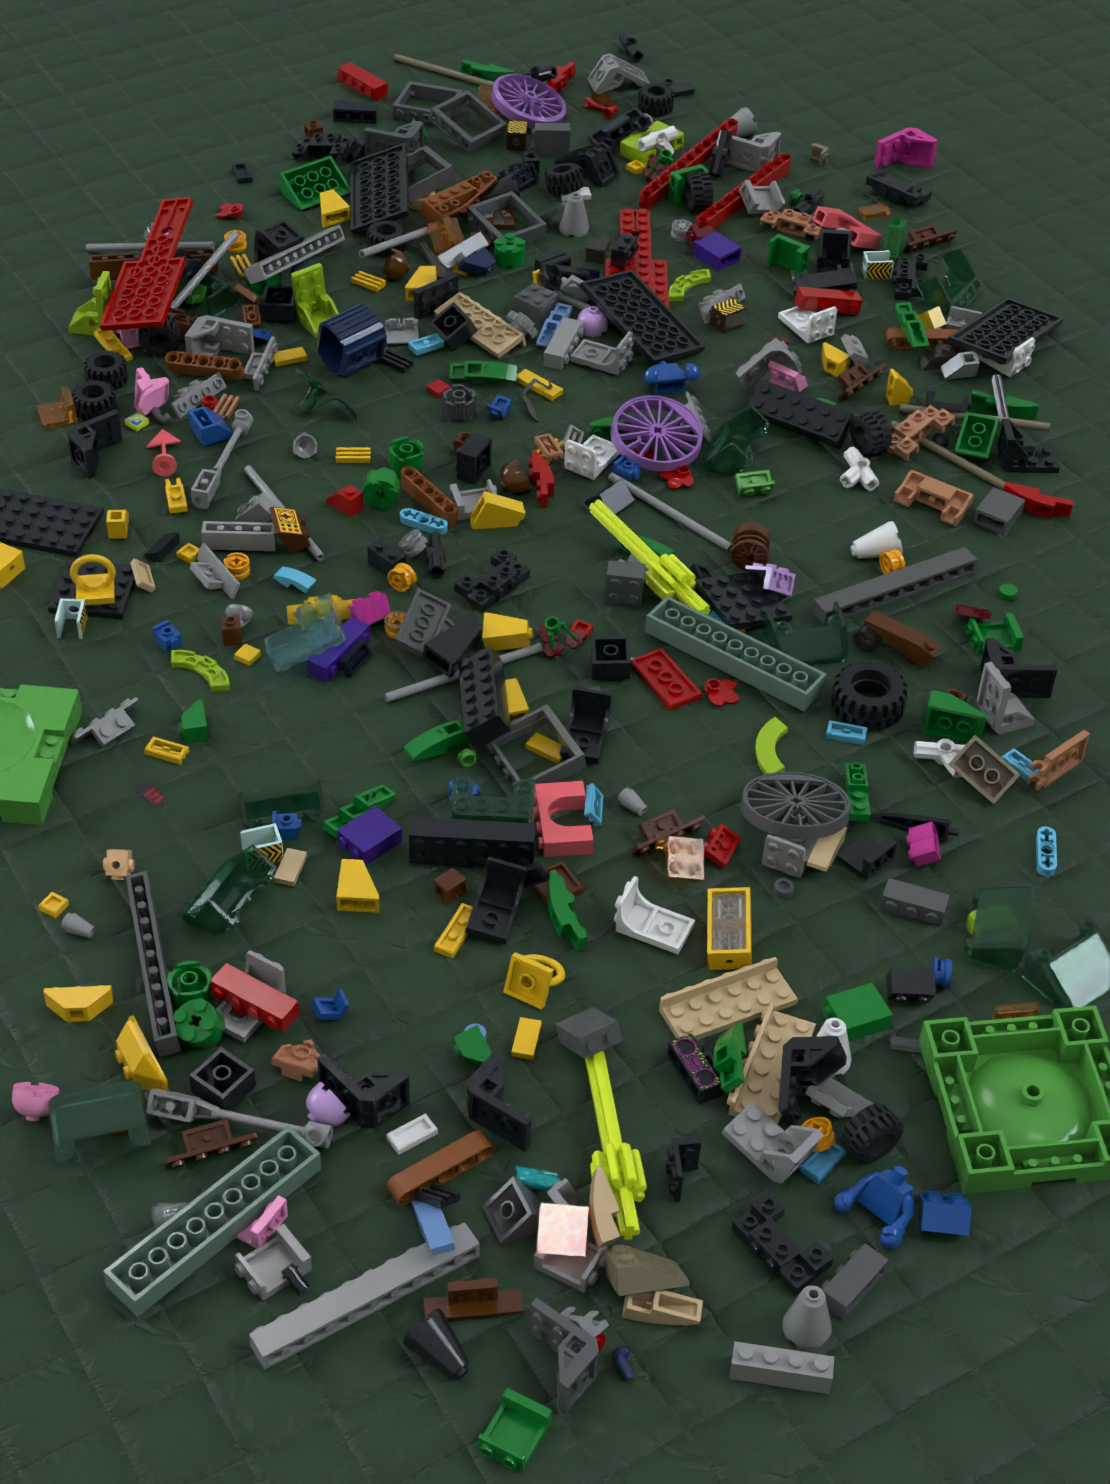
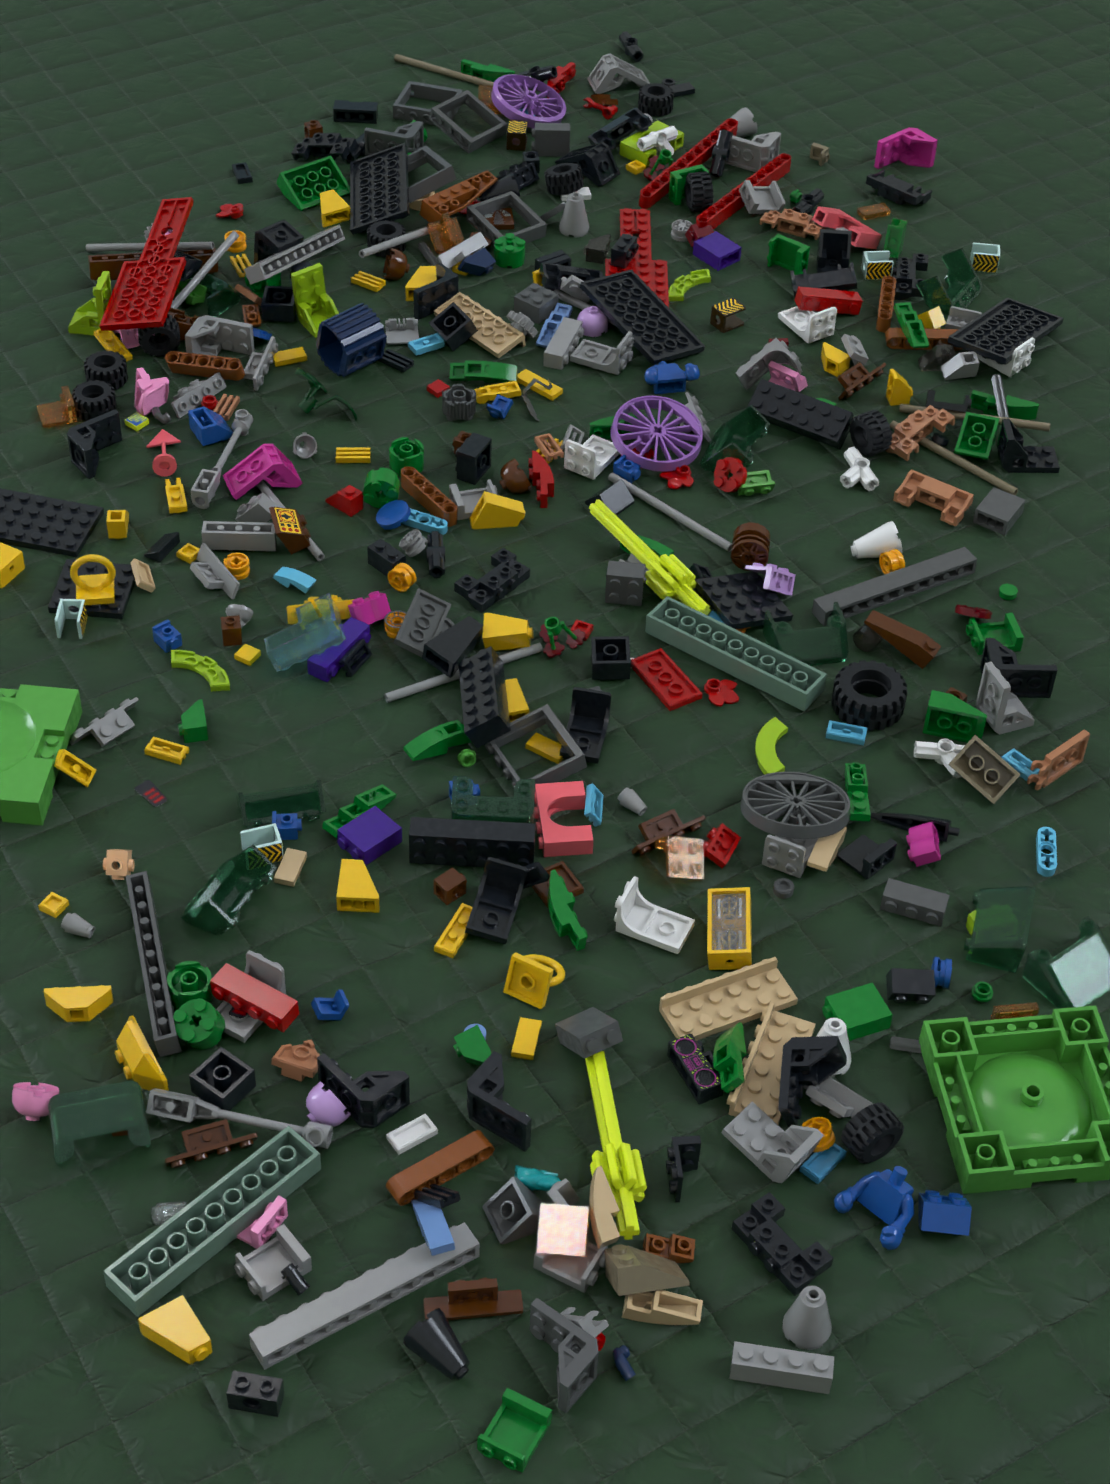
red brick [337,62,388,101] -> none
light grey bracket [698,283,746,324] -> none
dark grey brick [821,1243,889,1320] -> none
reddish brown bracket [902,224,958,253] -> none
red slope [1003,482,1074,519] -> none
none -> yellow slope [54,749,97,787]
none -> yellow slope [138,1295,213,1365]
none -> dark pink bracket [223,443,303,500]
none -> black brick [226,1370,284,1417]
none -> blue tile [376,500,411,530]
none -> yellow hinge [474,381,521,404]
none -> dark orange slope [643,1233,695,1263]
none -> red plate [714,457,747,492]
none -> dark orange beam [876,276,896,332]
none -> piece [970,243,1000,273]
none -> green plate [971,981,993,1002]

